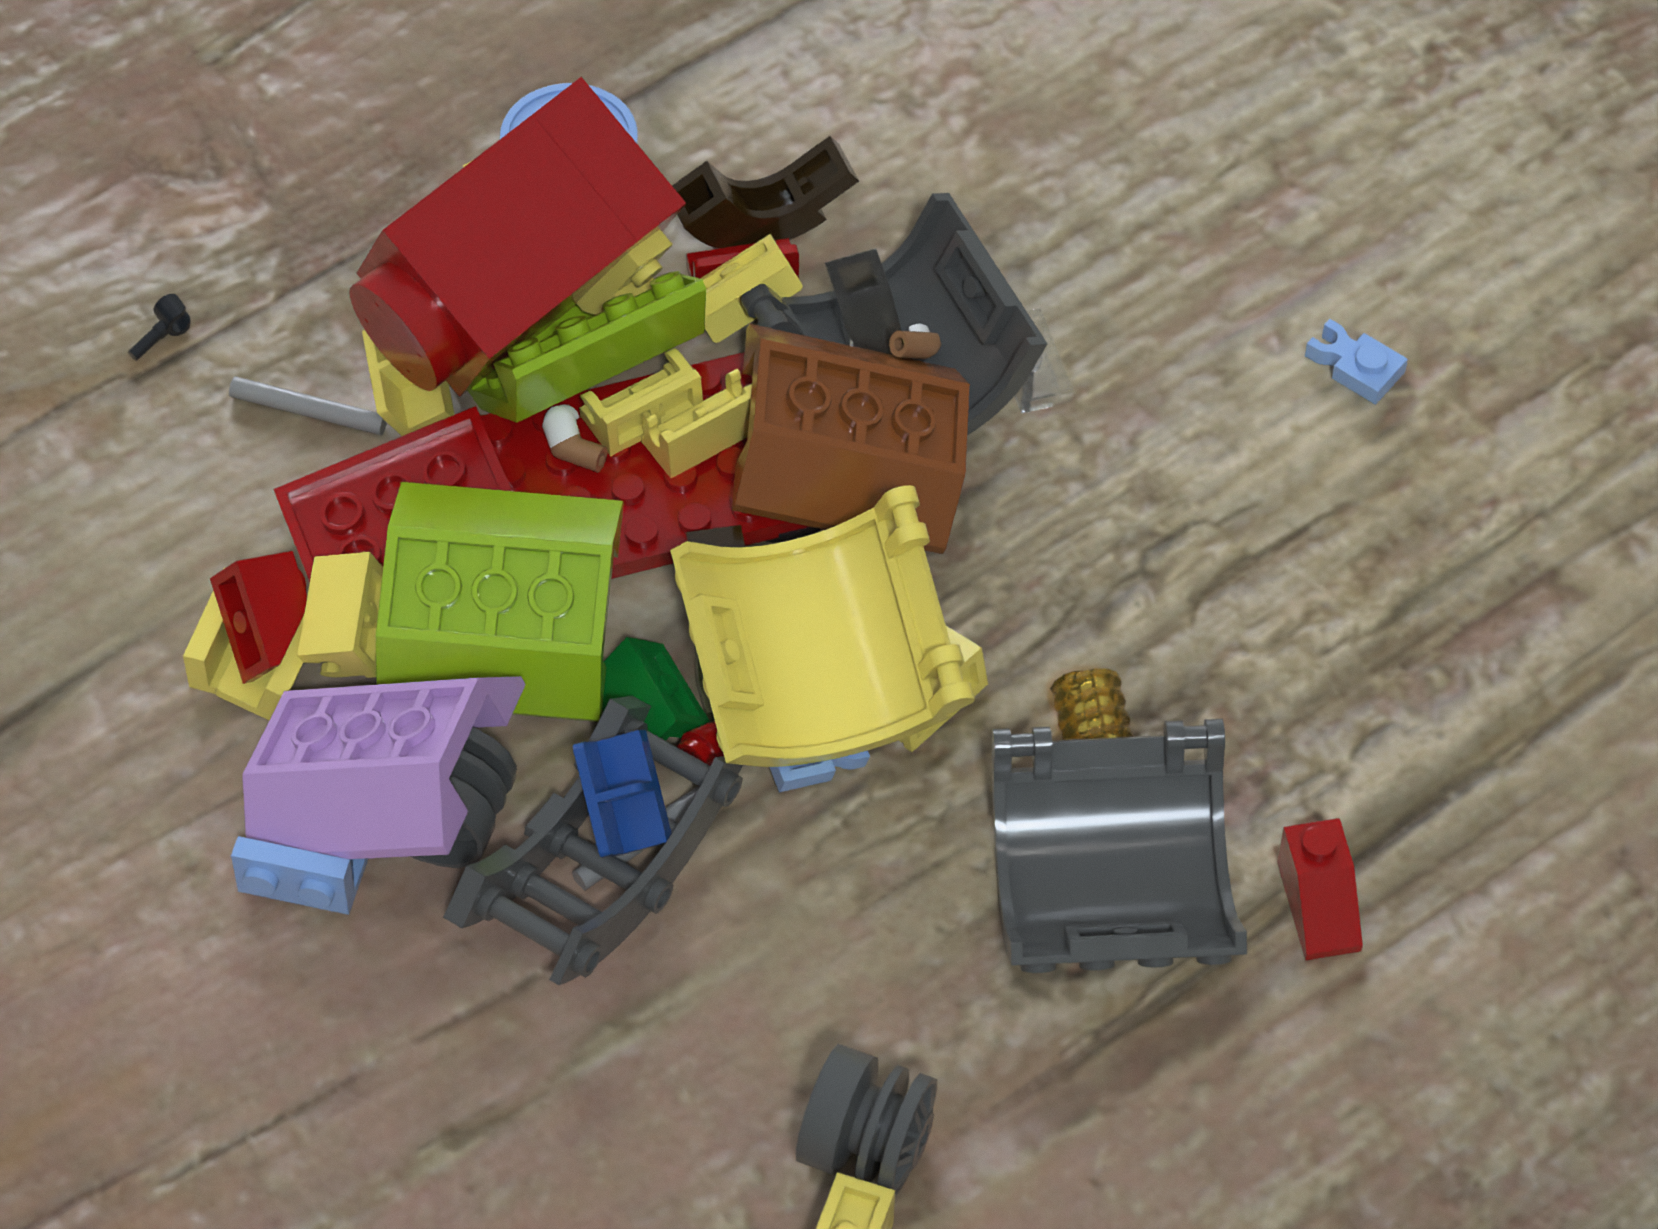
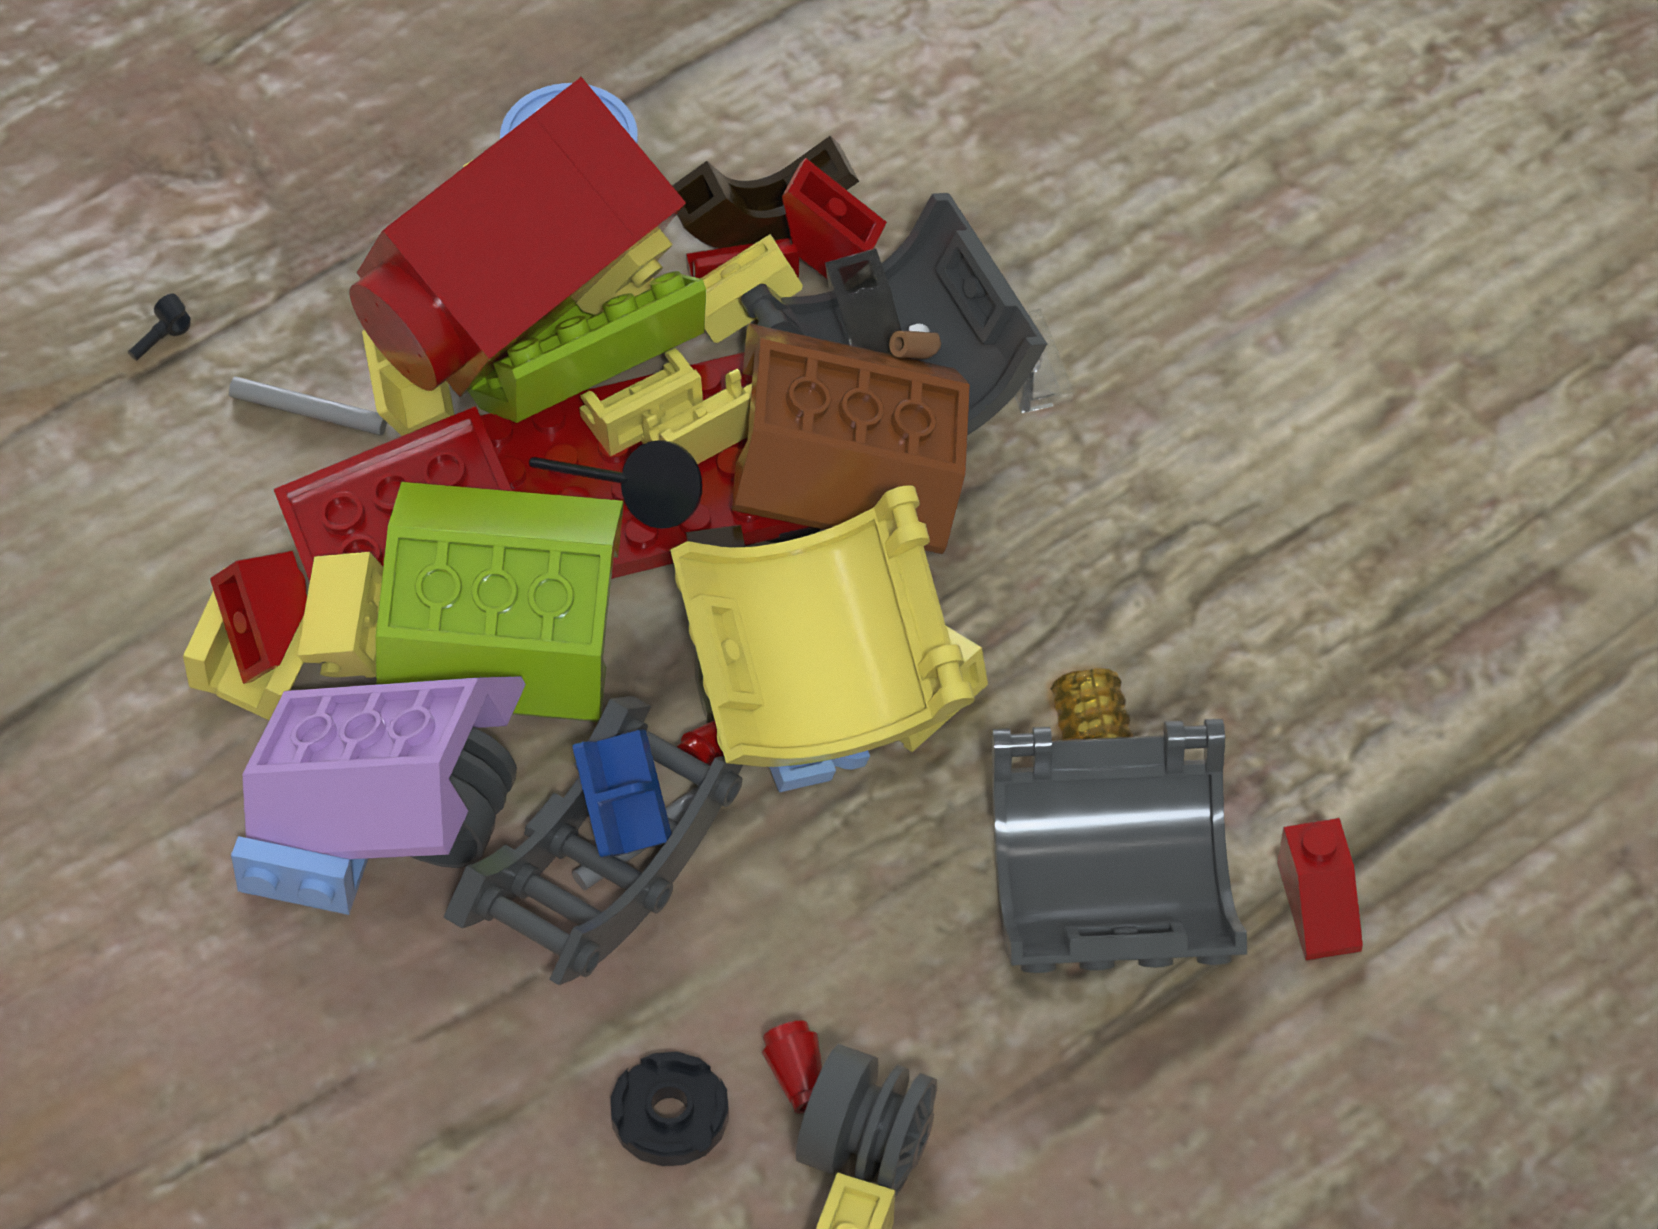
arm [543,404,608,473] -> none
green panel [602,637,710,741] -> none
light blue plate [1305,319,1408,405] -> none
none -> black piece [529,440,703,529]
none -> black tile [610,1052,729,1167]
none -> red cone [762,1020,822,1114]
none -> red slope [782,158,887,286]

